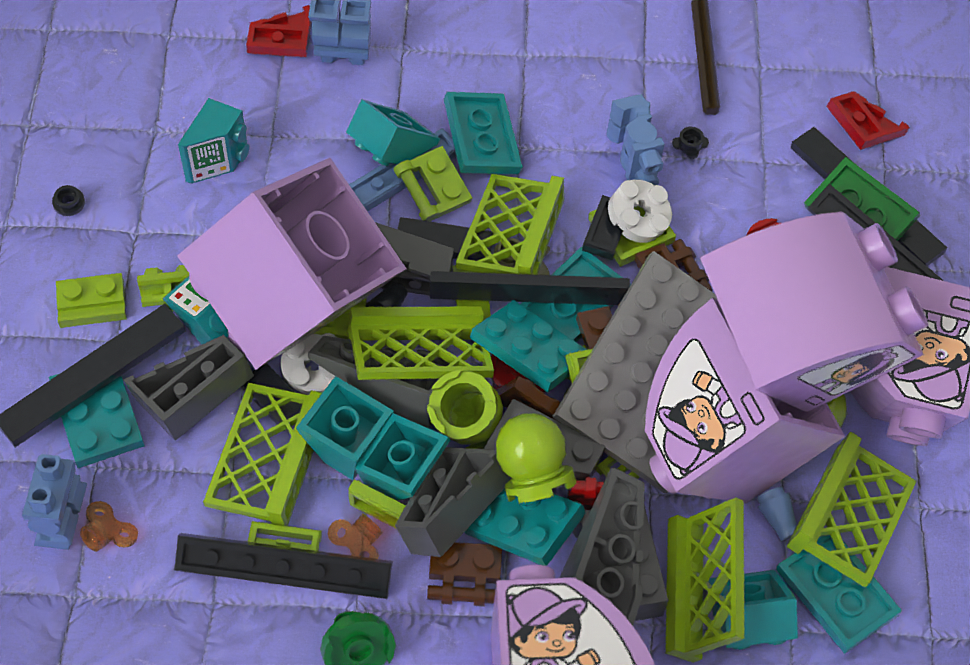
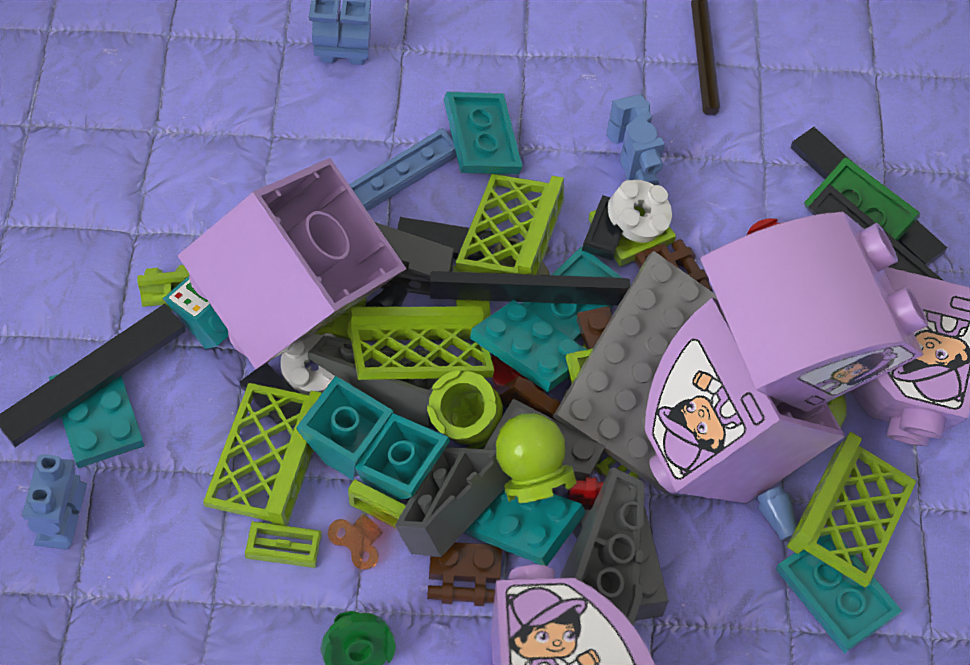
black plate [52,185,85,216] -> none
lime plate [56,273,127,328] -> none
clear orange piece [80,501,138,552] -> none
dark grey wedge [123,335,254,441] -> none
black tile [174,533,393,599] -> none
teal slope [178,98,250,184] -> none
red wing [246,5,312,57] -> none
teal slope [346,99,440,166] -> none
lime plate [393,146,472,221] -> none
lime fence [665,497,744,663] -> none
black plate [672,127,709,159] -> none
teal slope [708,570,798,650] -> none
red wing [826,91,910,150] -> none

